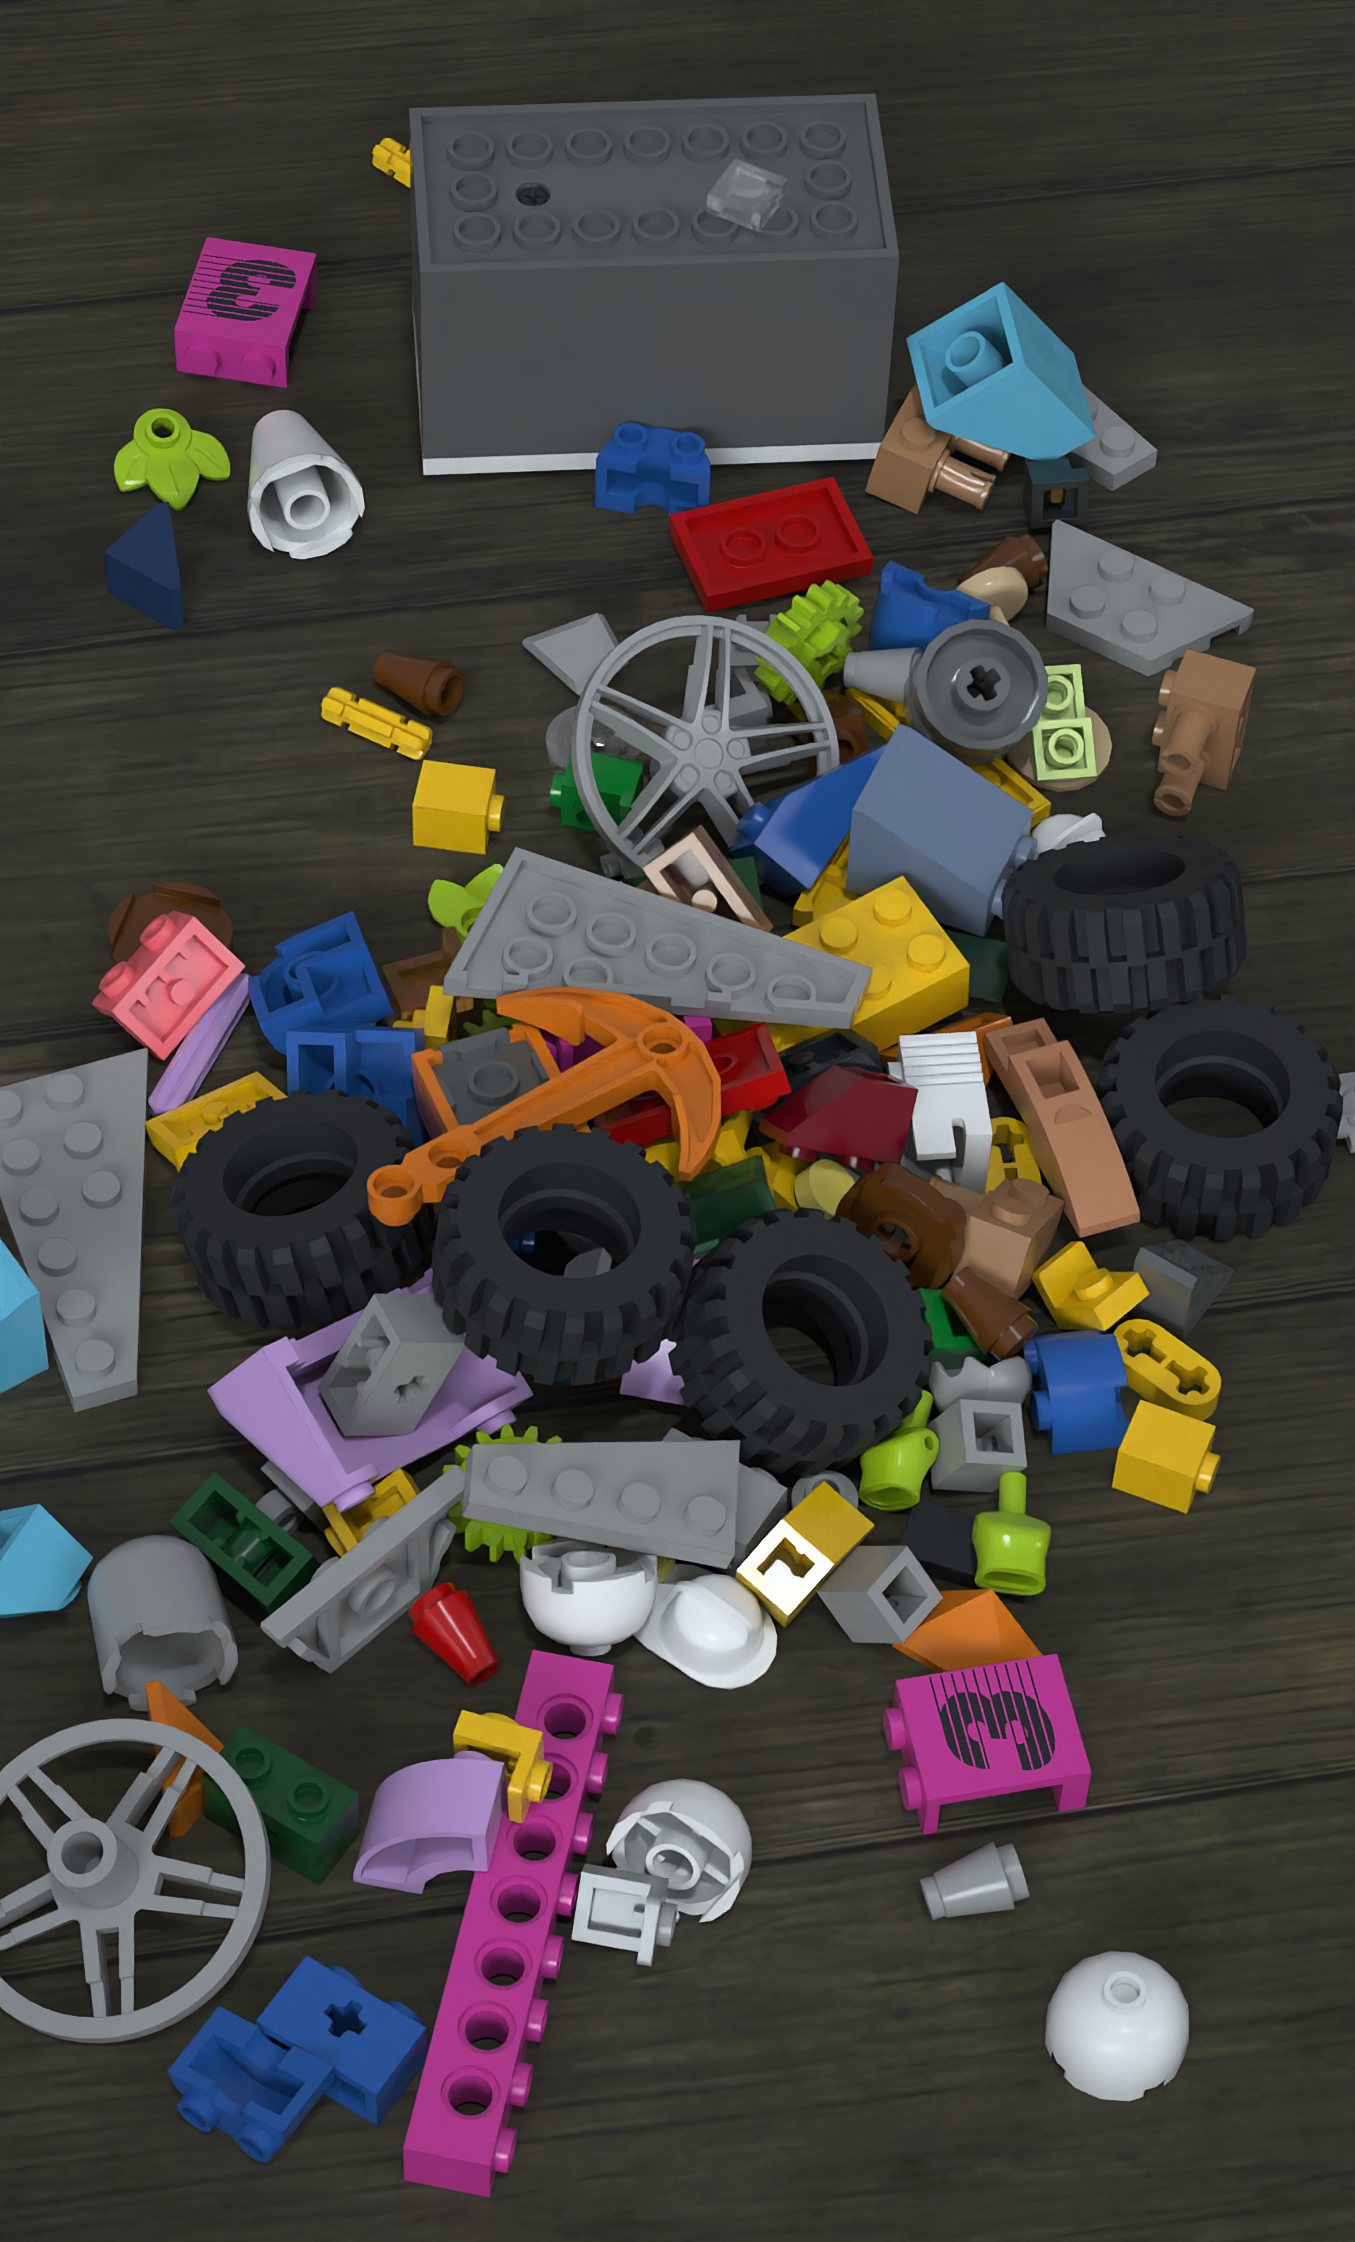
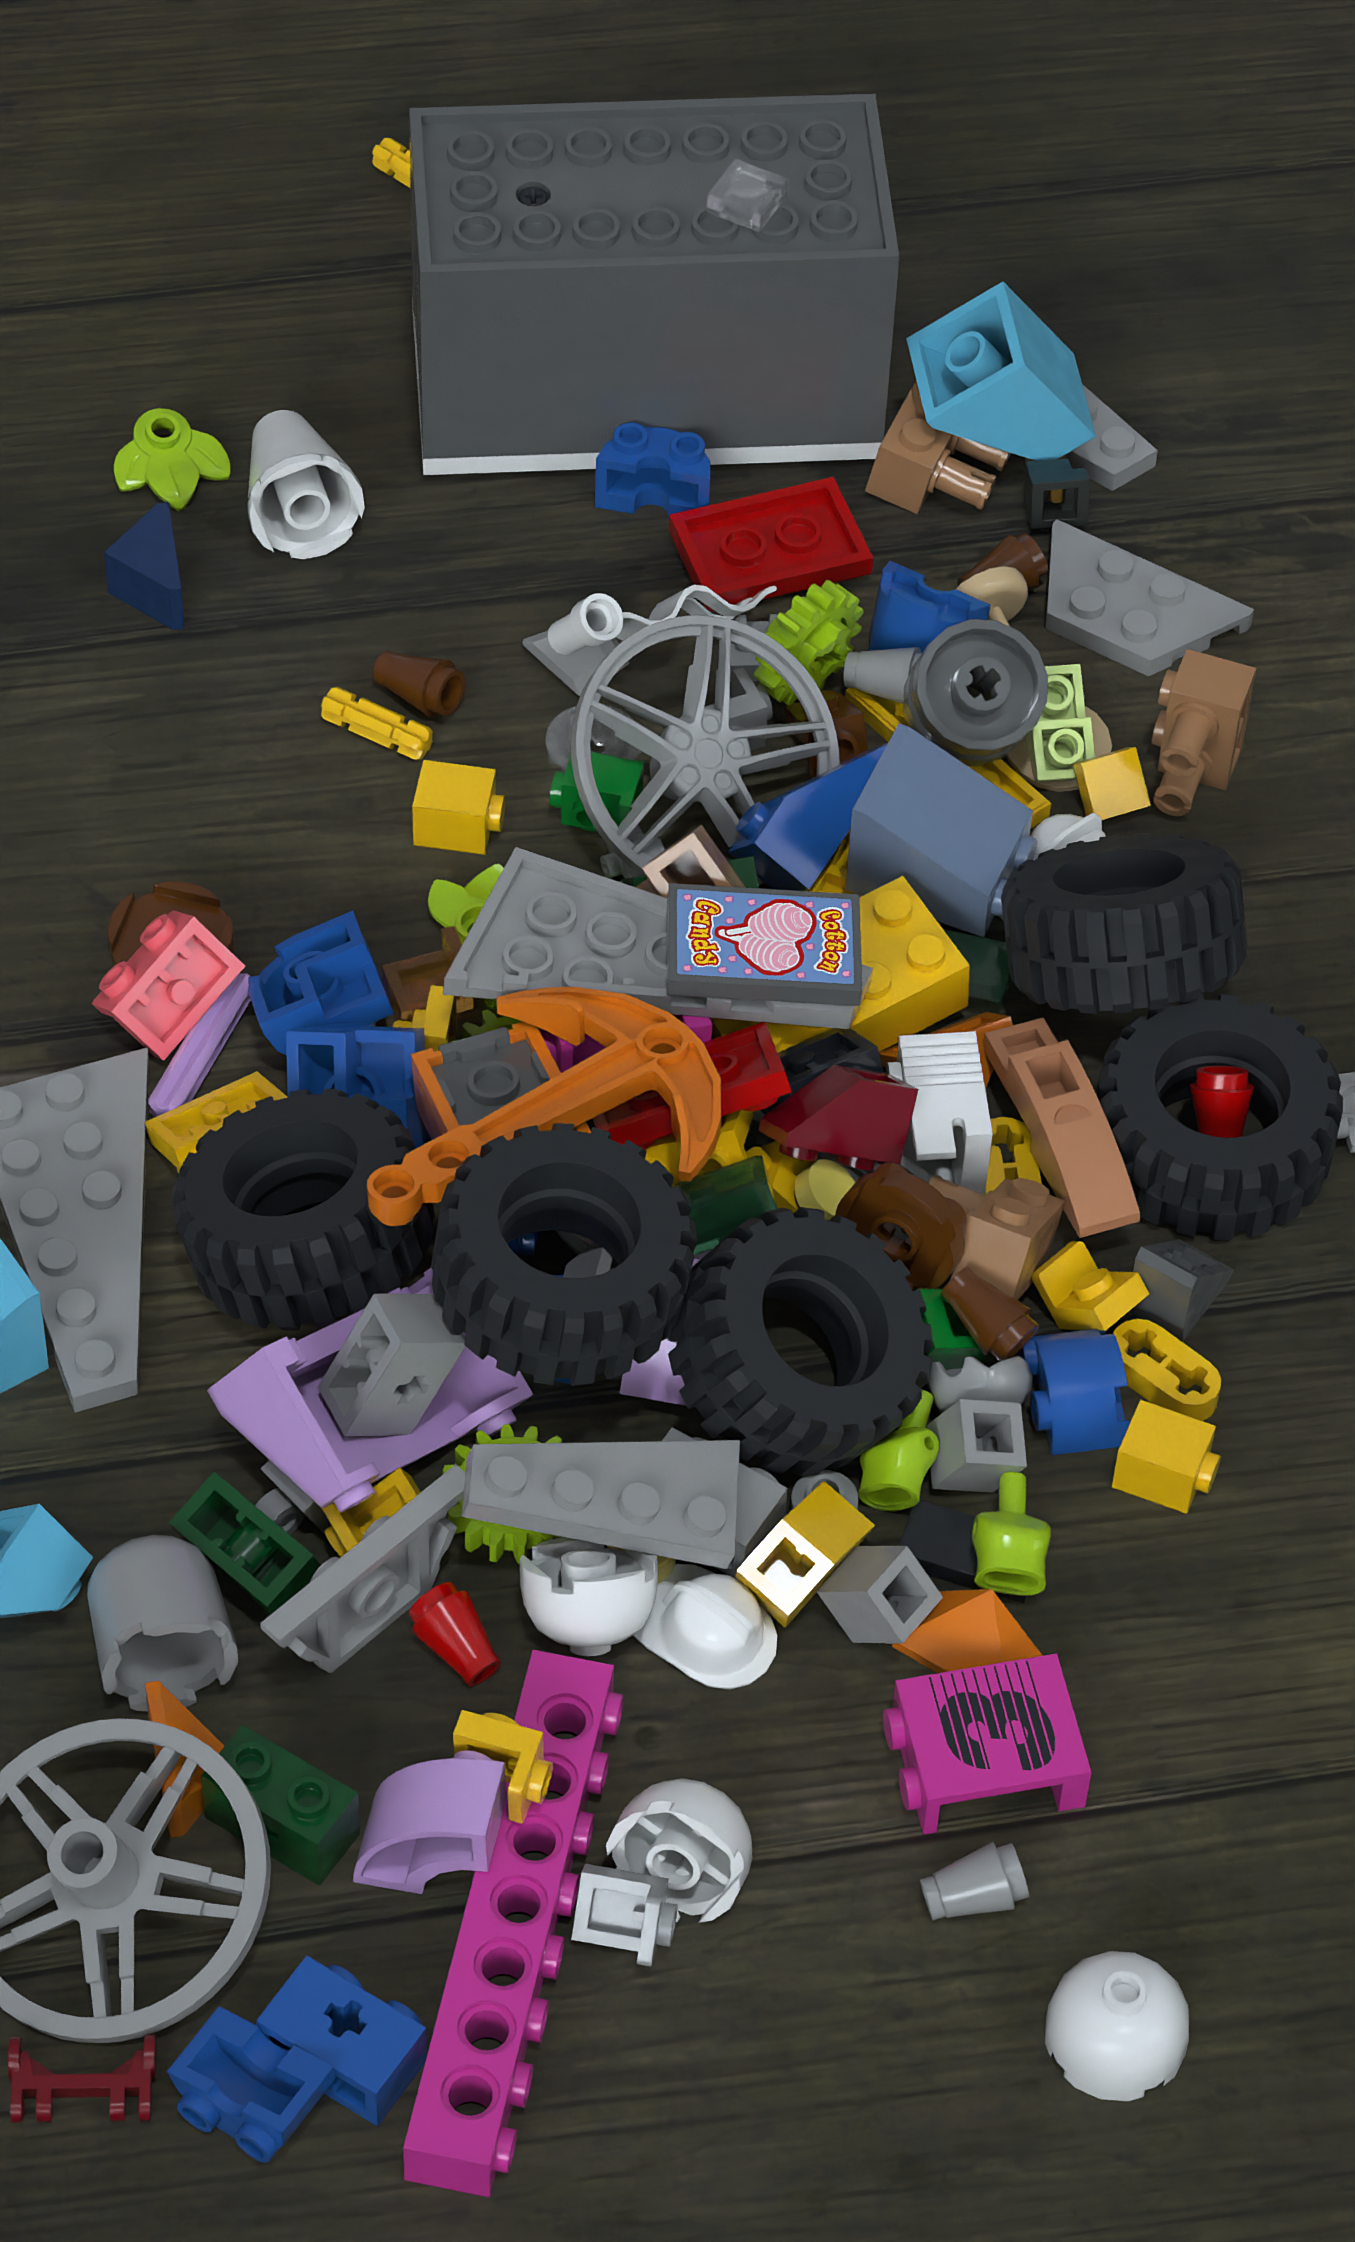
dark pink panel [174,237,318,388] -> none
none -> dark red piece [8,2034,157,2123]
none -> white flag [548,584,777,655]
none -> tile [667,883,862,1006]
none -> yellow tile [1073,747,1151,820]
none -> red cone [1190,1066,1254,1138]

